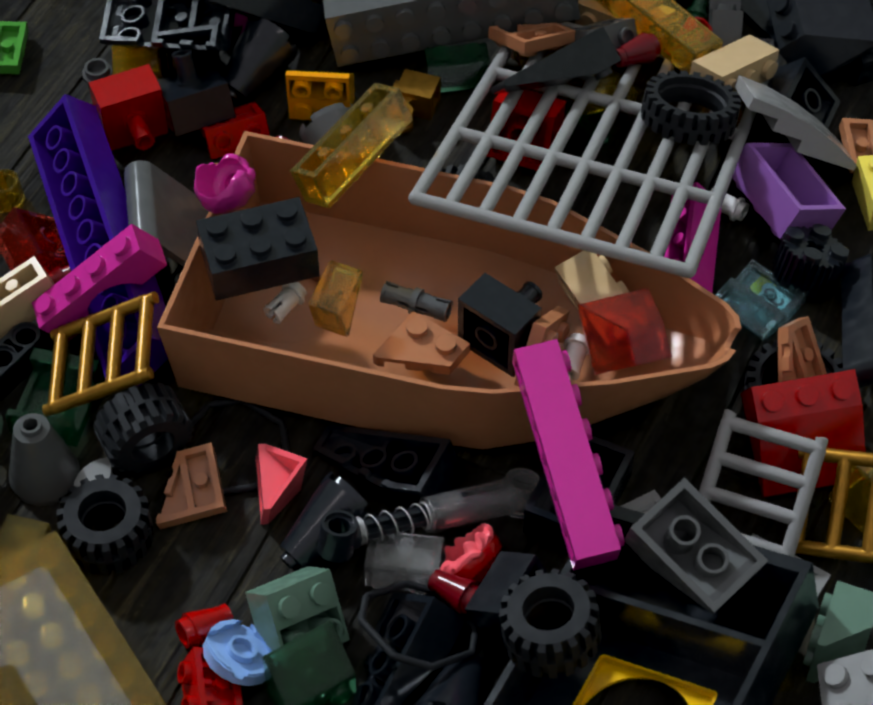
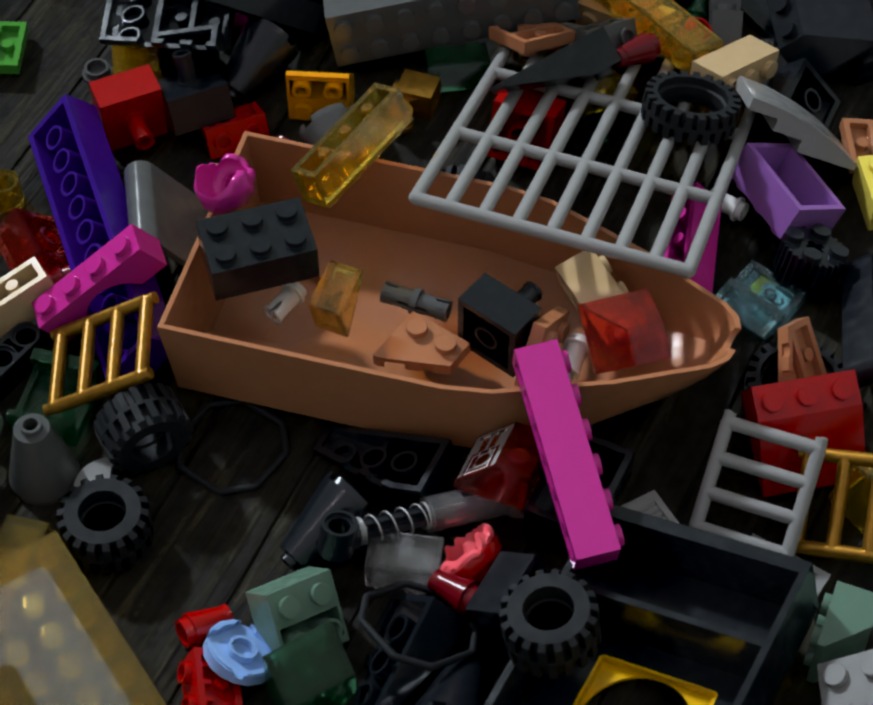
nougat wing [156,443,227,530] -> none
coral slope [255,444,307,525] -> none
dark grey slope [624,477,768,614] -> none
none -> clear red slope [453,422,543,510]

